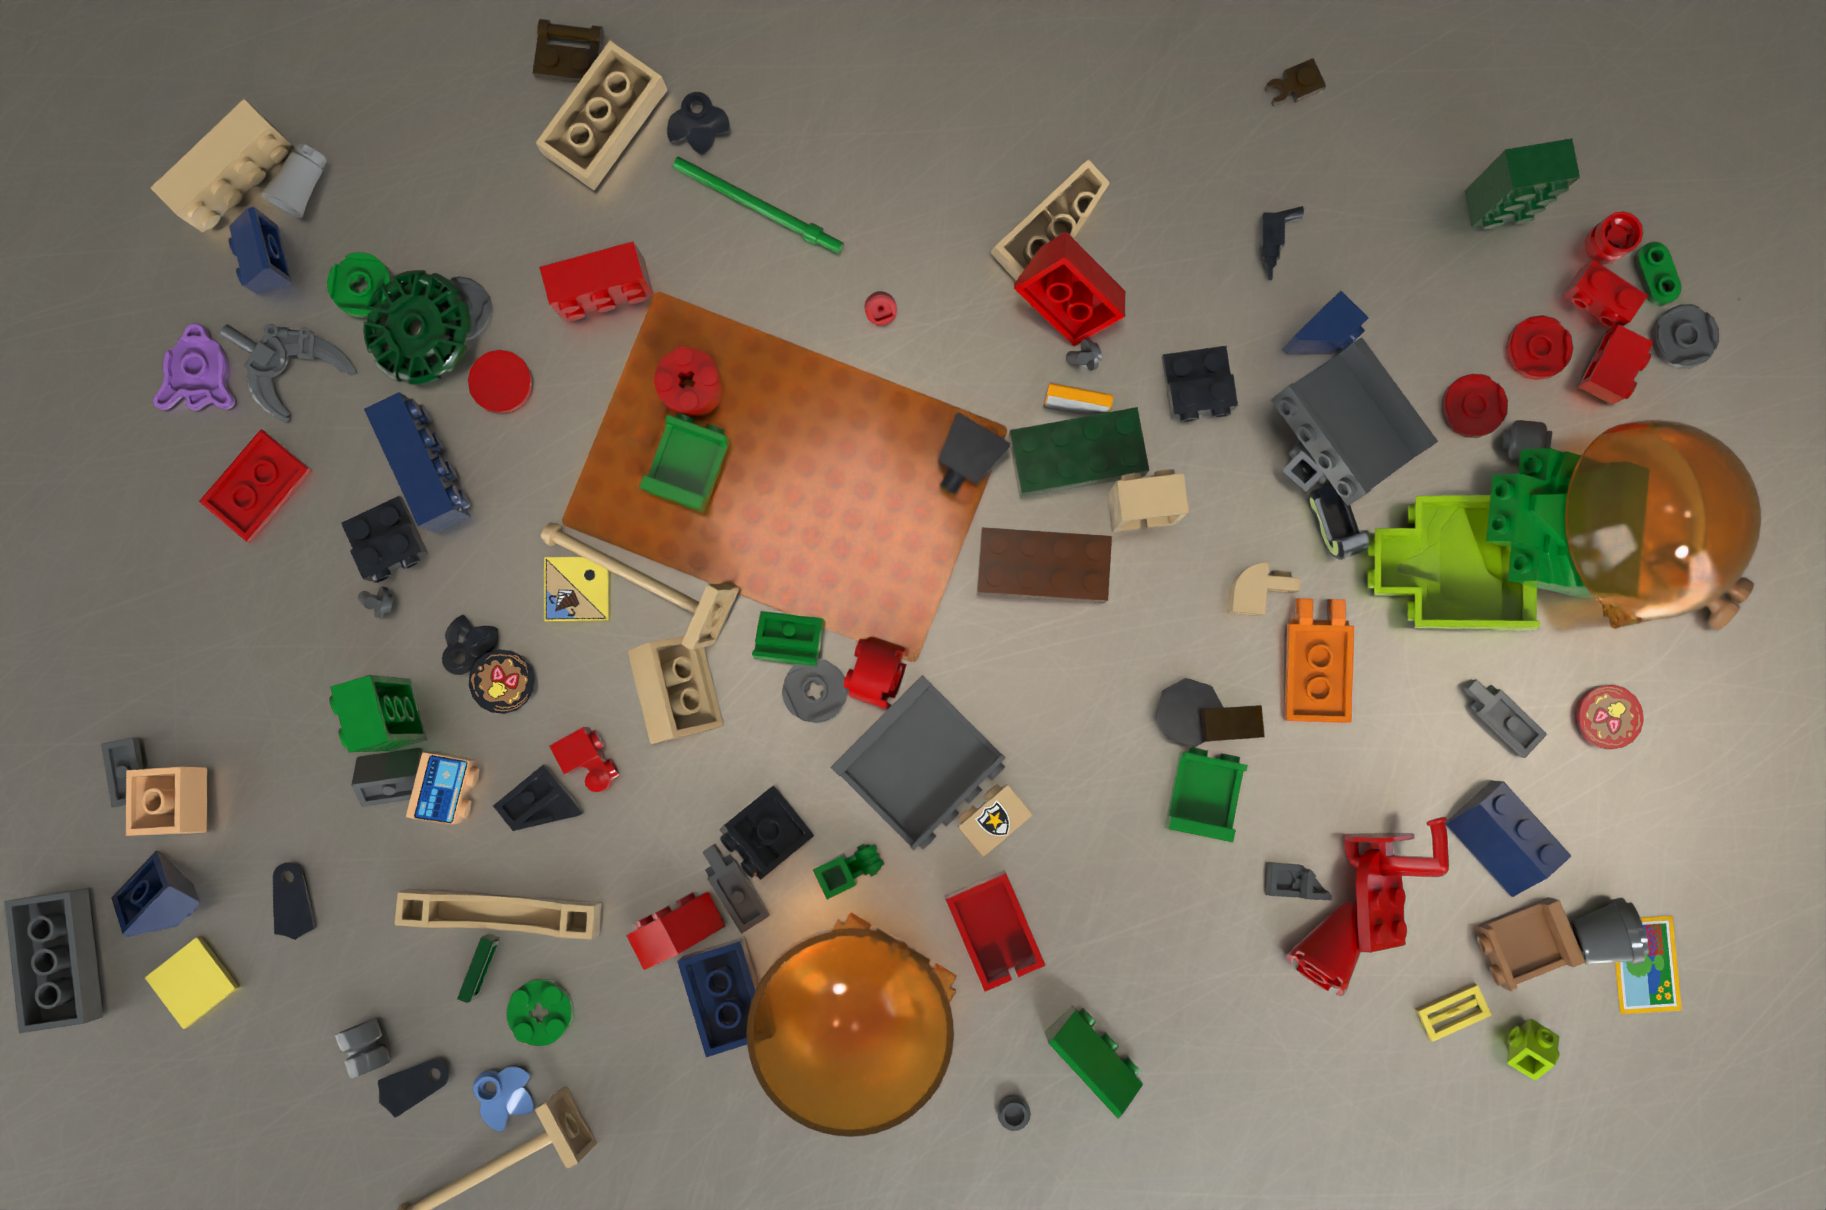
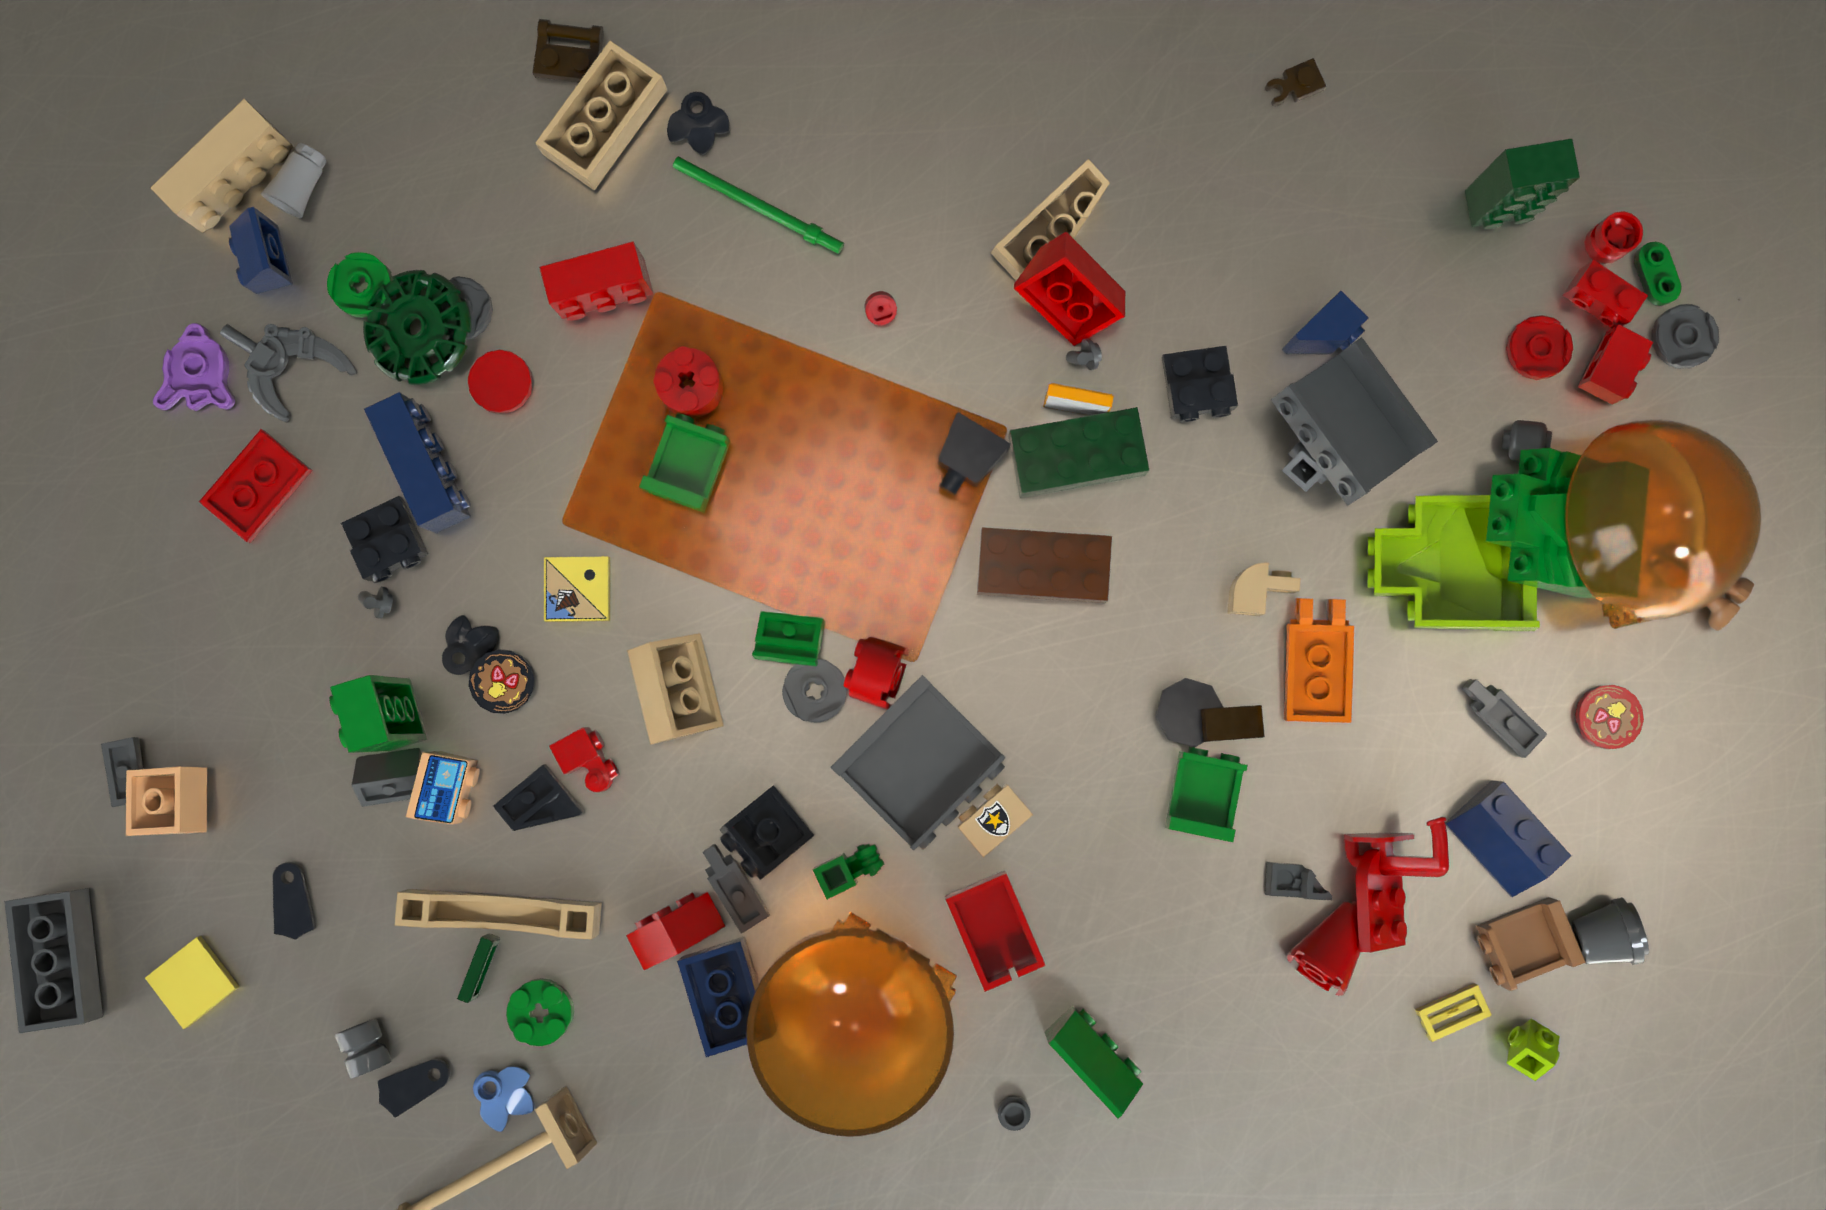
dark blue slope [111,850,200,937] -> none
tan tile [541,522,740,650] -> none
tan piece [1107,469,1189,532] -> none
black piece [1260,206,1304,280] -> none
black animal [1309,484,1370,560] -> none
red tile [1441,373,1508,438] -> none
sticker [1615,915,1682,1015] -> none

